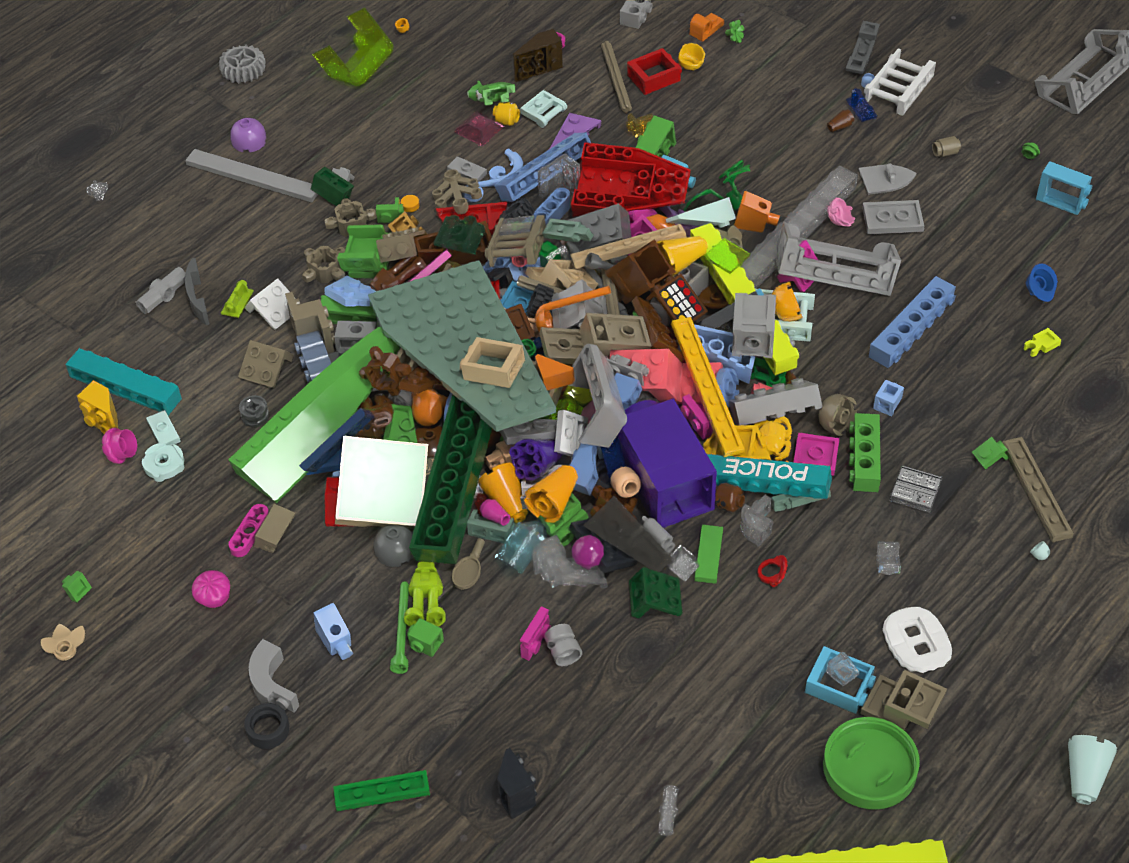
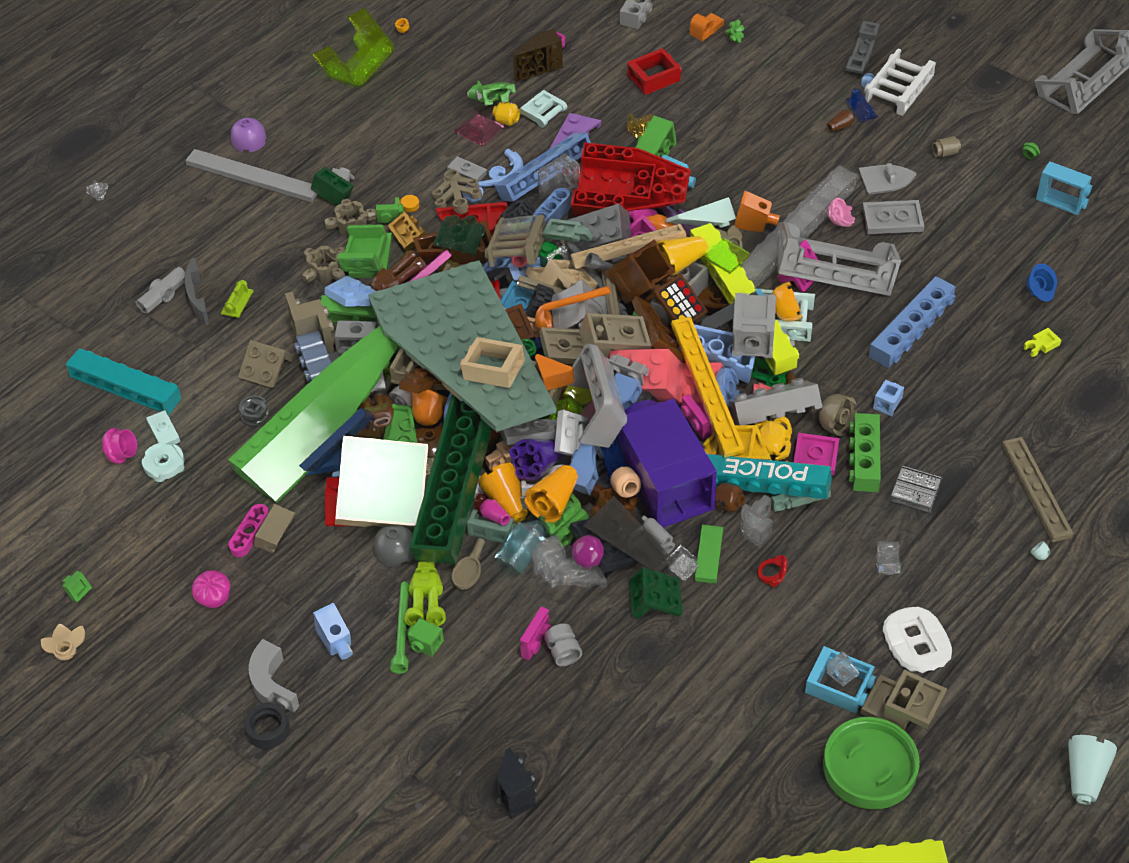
yellow slope [77,380,118,434] -> none
light grey gear [219,44,266,84] -> none
white bracket [245,278,295,330] -> none
green plate [333,770,430,811] -> none
reddish brown piece [359,346,412,396] -> none
dark tan bracket [376,227,425,263] -> none
dark tan axle [601,41,632,113] -> none
clear pin [658,785,679,836] -> none
yellow hair [678,43,705,71] -> none
green plant [683,160,750,212] -> none
bright green bracket [972,437,1009,469] -> none

